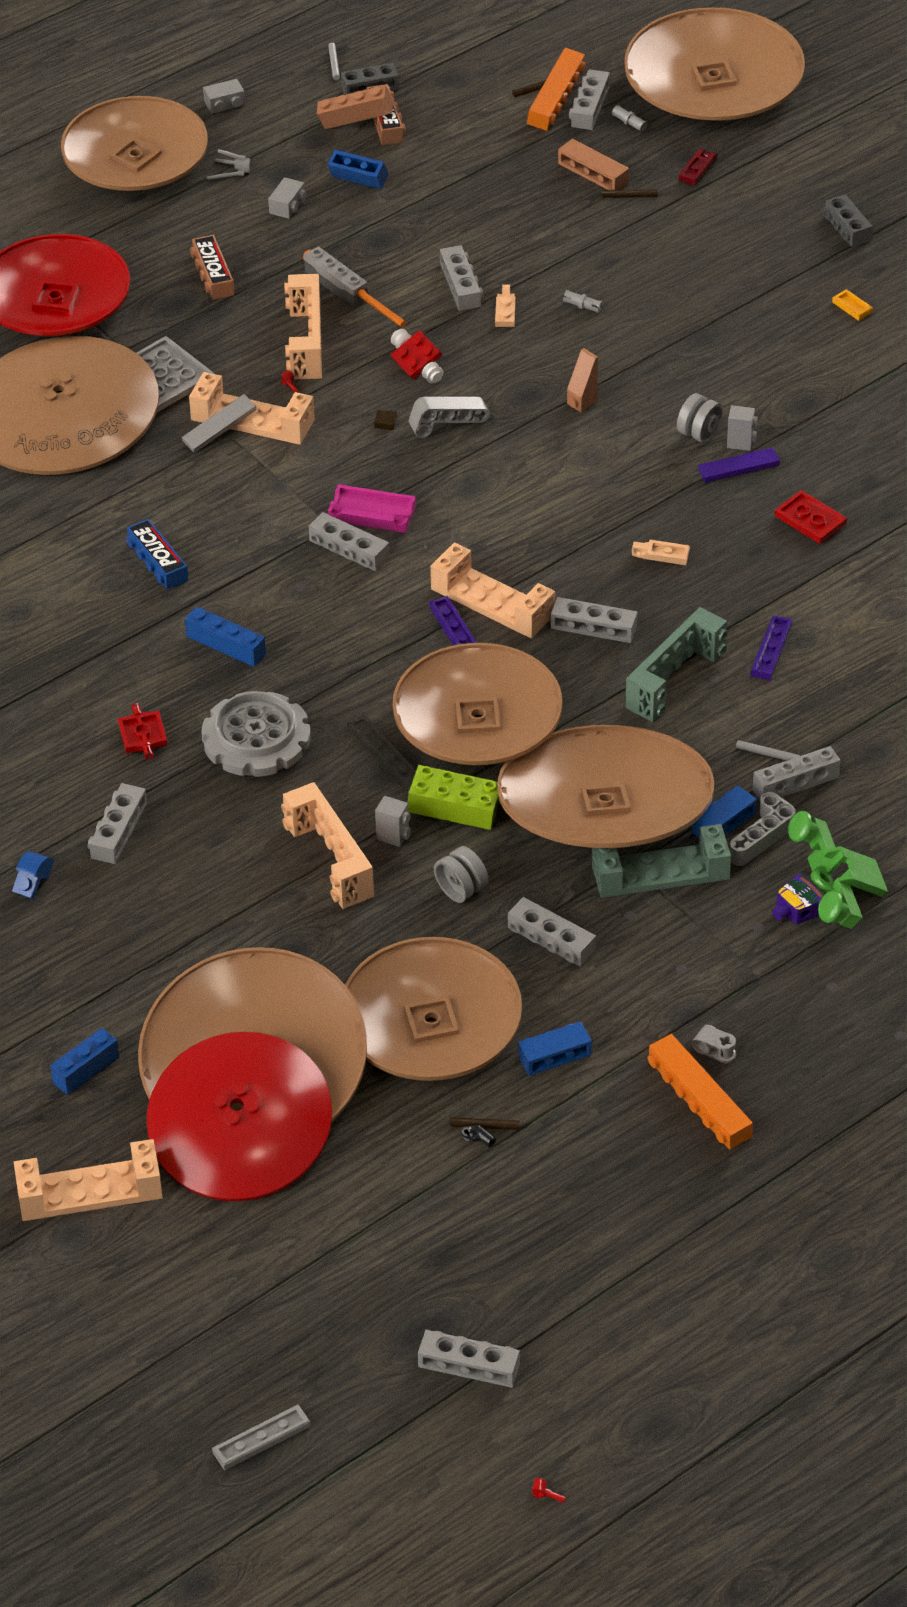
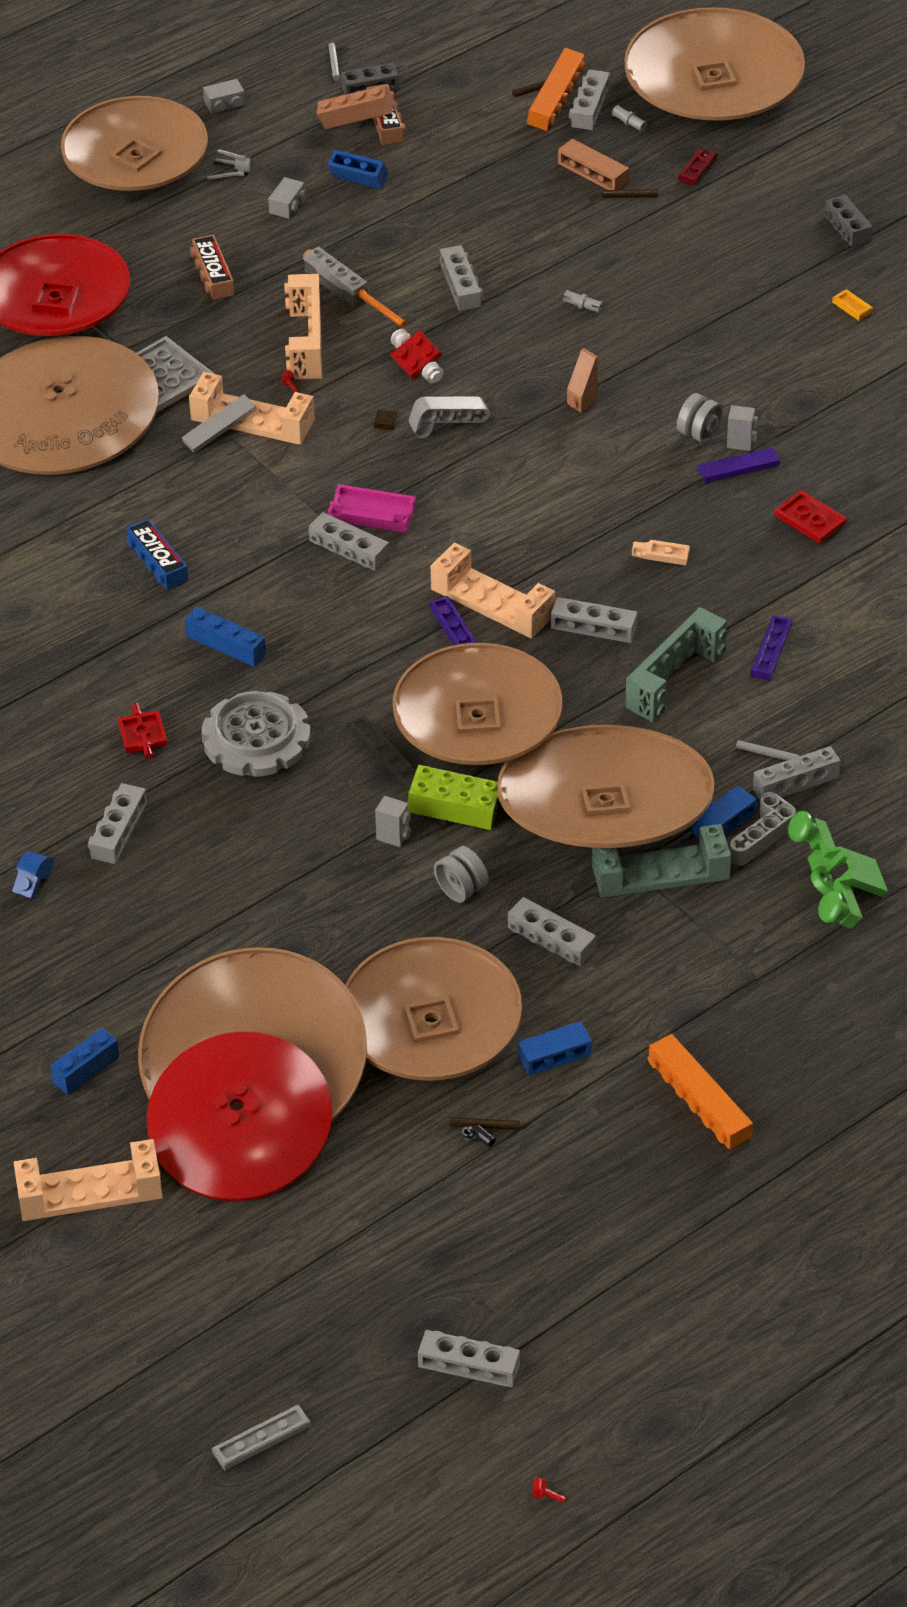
light nougat plate [281,782,374,909] -> none
light nougat hinge [495,285,515,327] -> none
light grey piece [691,1025,736,1063] -> none
torso [772,873,825,924] -> none

